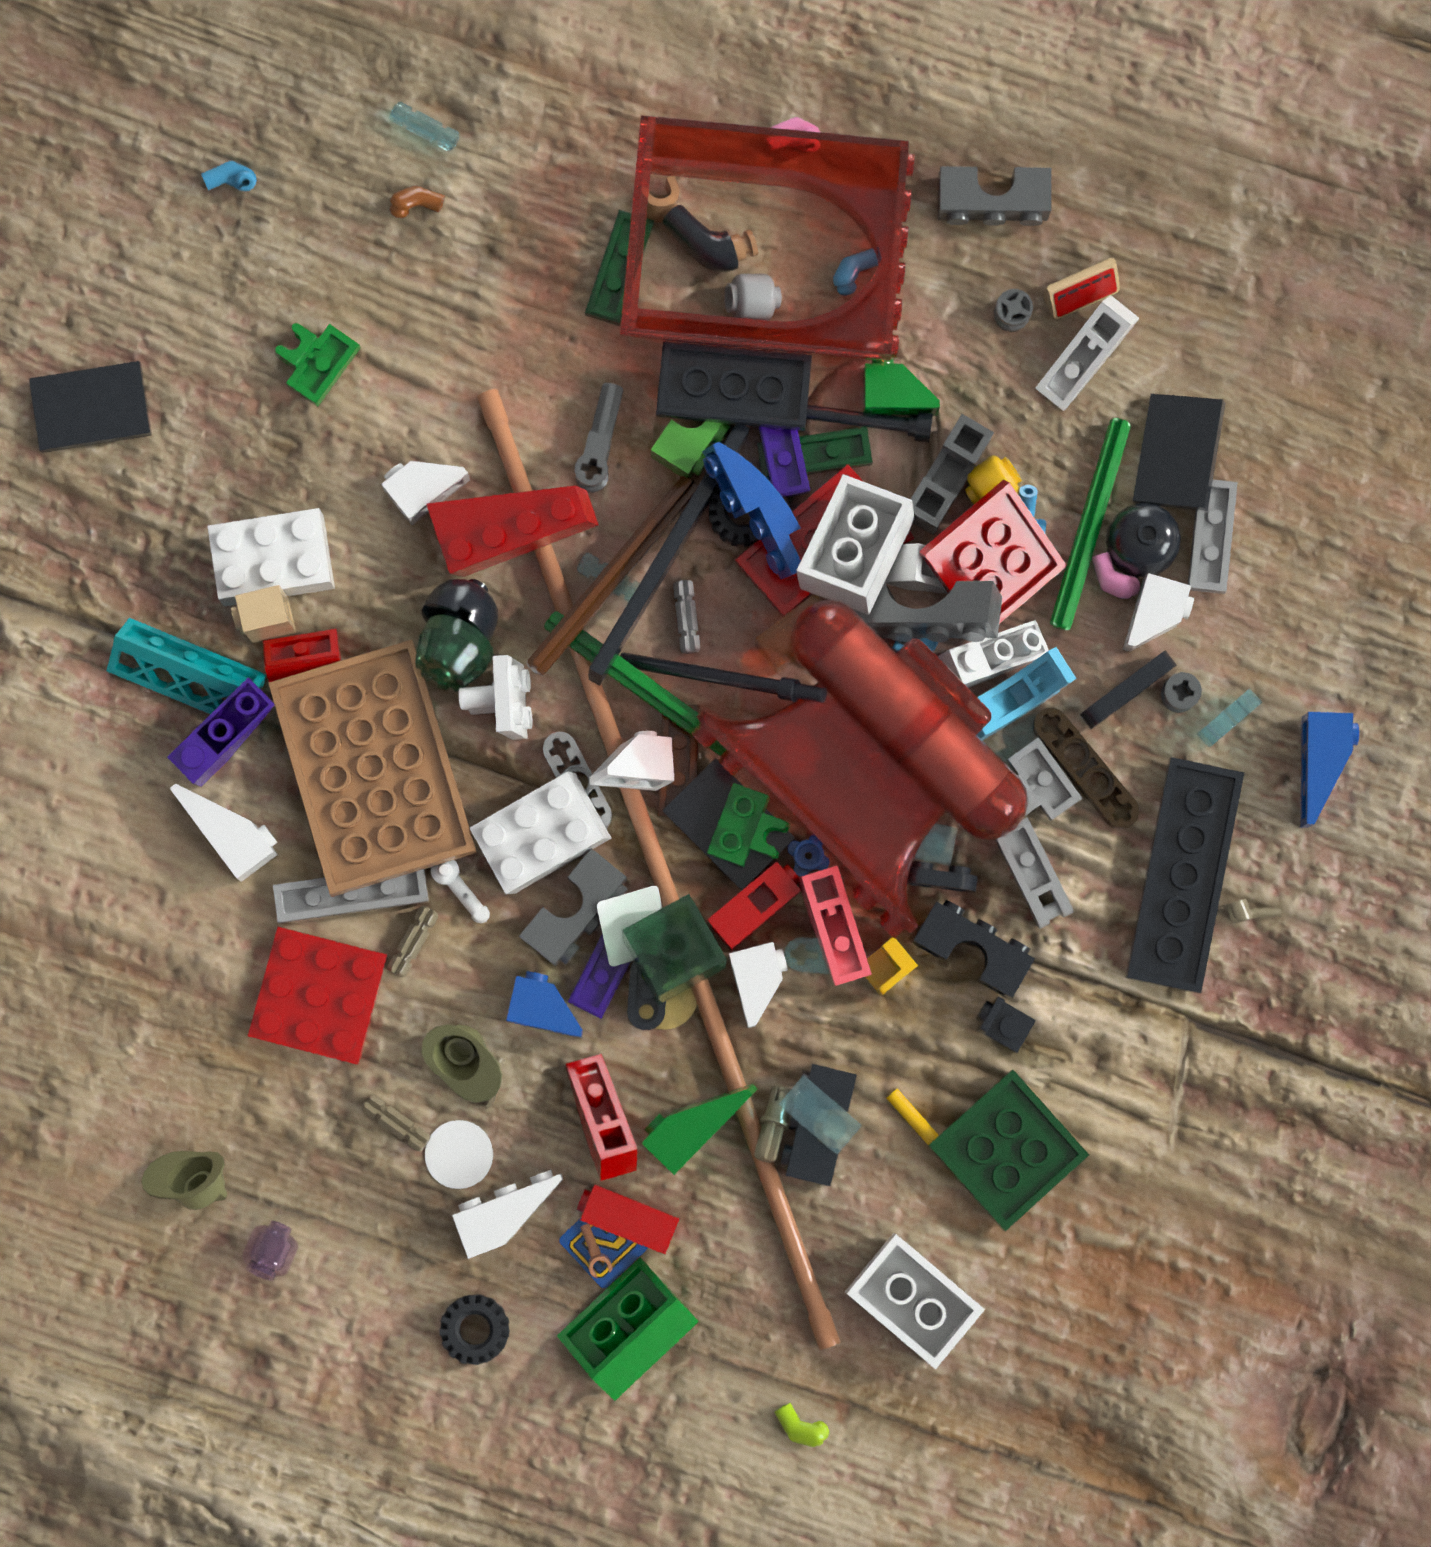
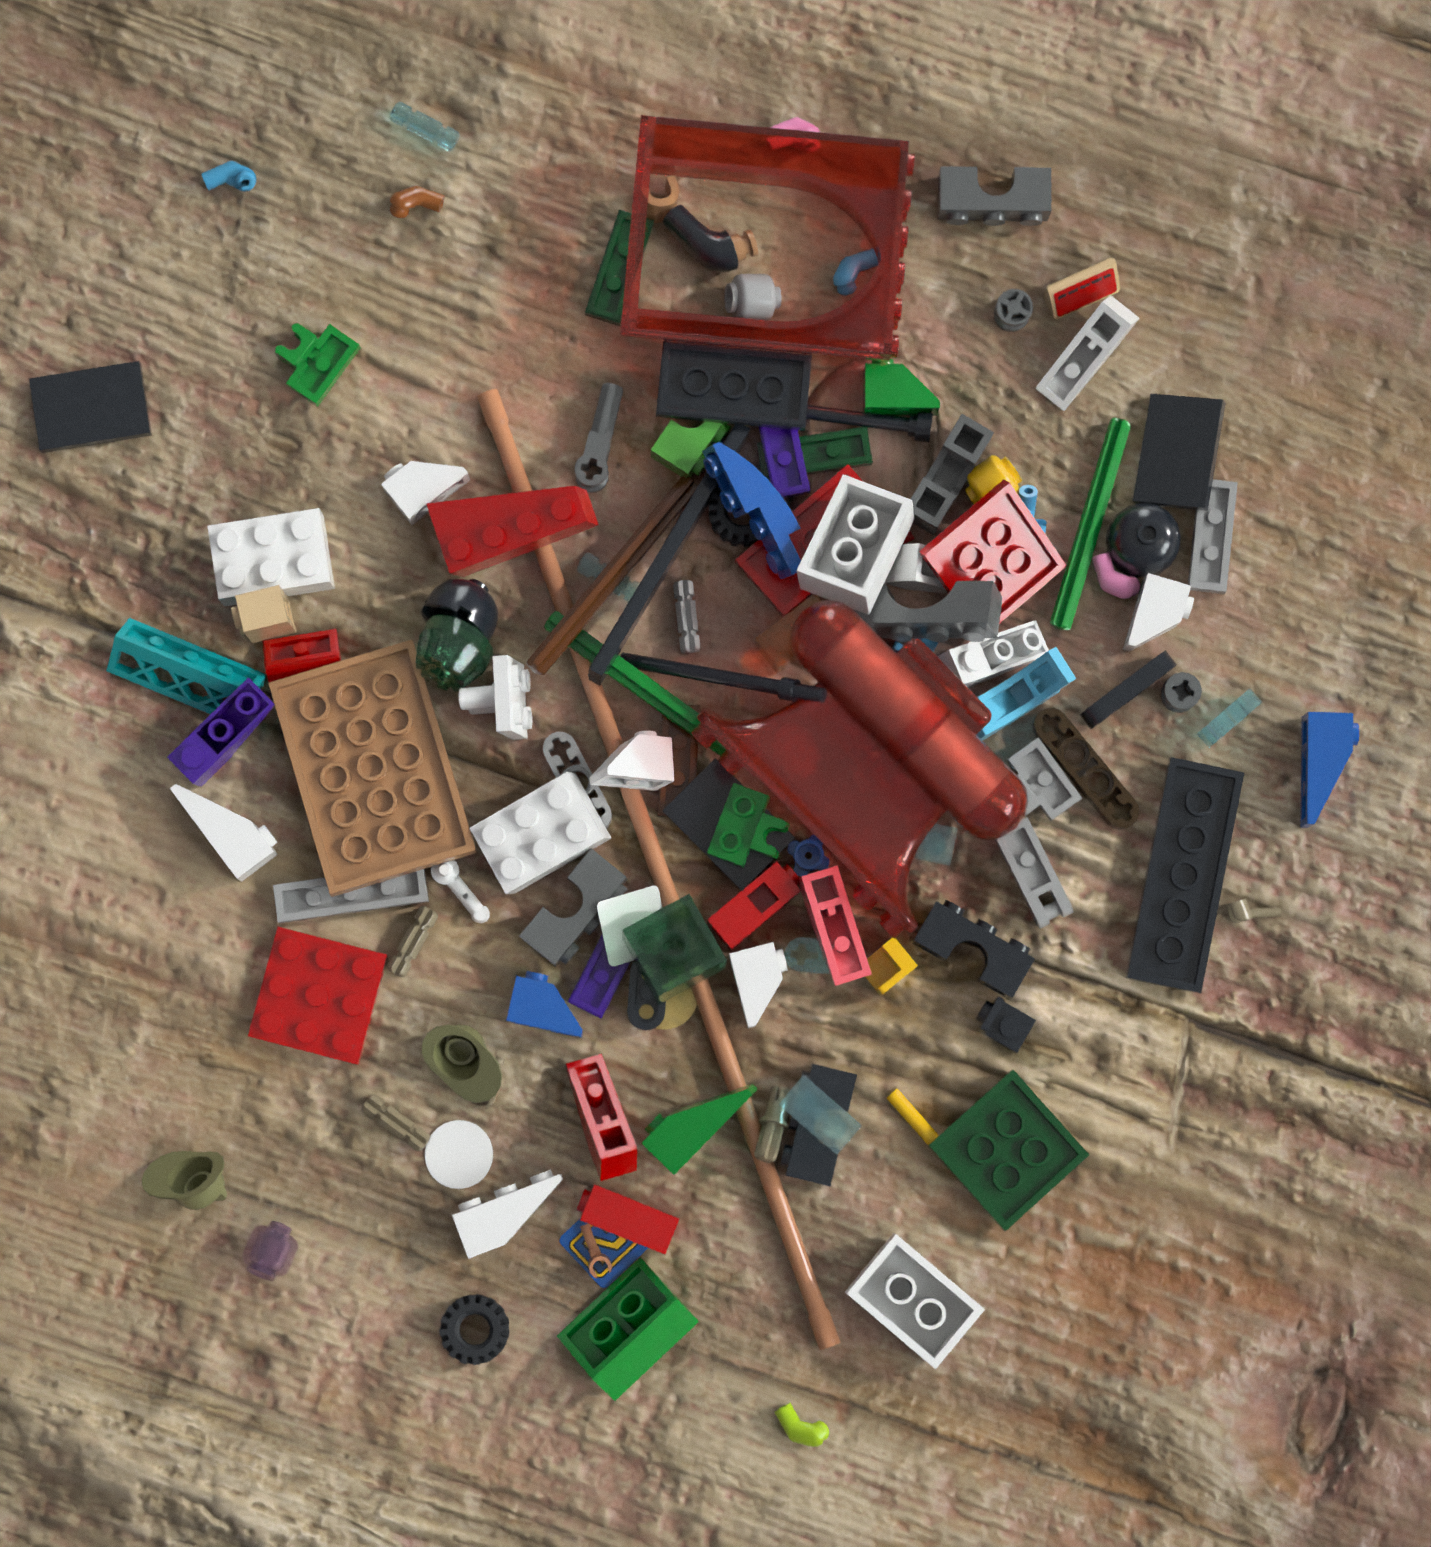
black plate [901,861,978,892] -> none

